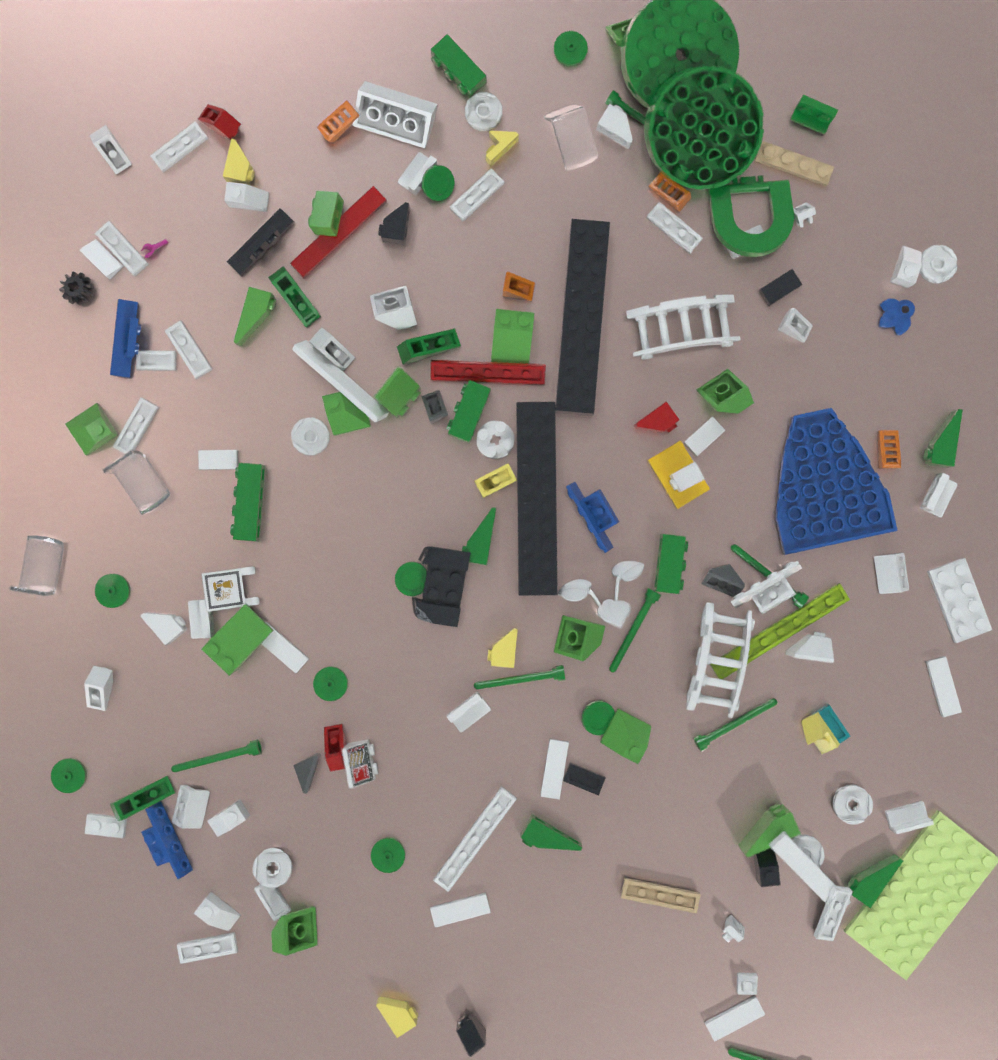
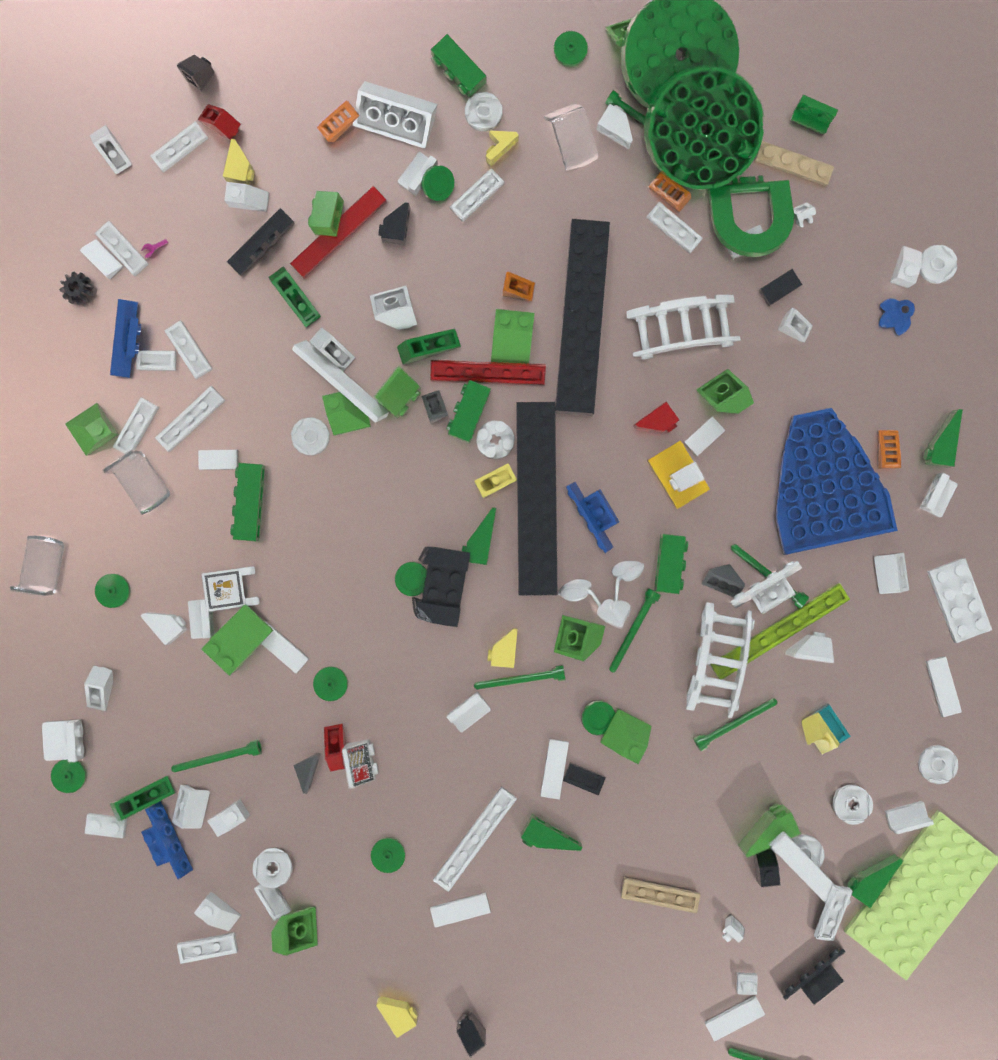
bright green slope [234,287,276,346] -> none
none -> white bracket [42,720,84,762]
none -> white tile [155,386,225,452]
none -> black slope [177,55,215,91]
none -> black bracket [783,948,846,1006]
none -> white tile [918,745,958,784]

